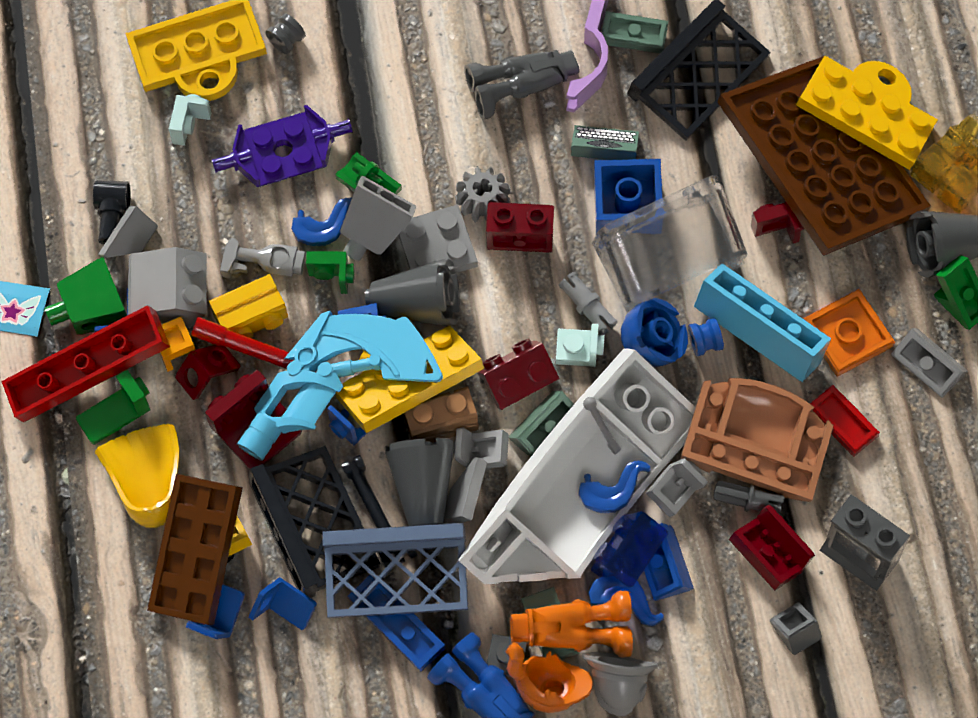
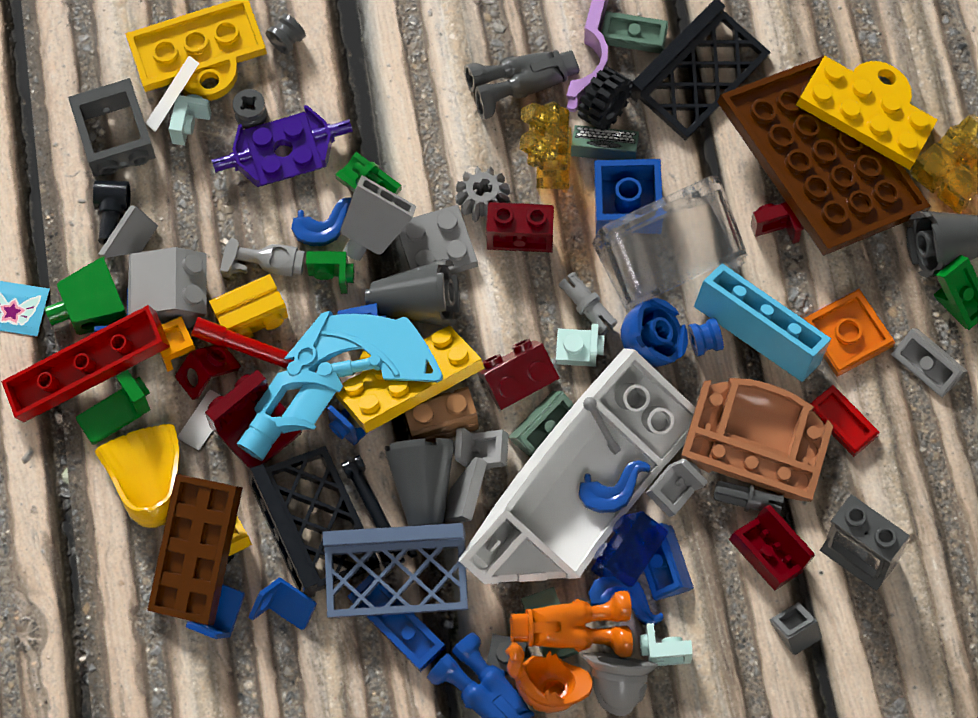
none -> dark grey window [68,78,156,177]
none -> white sticker [146,56,199,132]
none -> white sticker [178,390,221,450]
none -> dark grey wheel [232,89,267,129]
none -> clear yellow hips [519,101,572,189]
none -> black tyre [578,67,633,131]
none -> light aqua bracket [640,623,693,666]

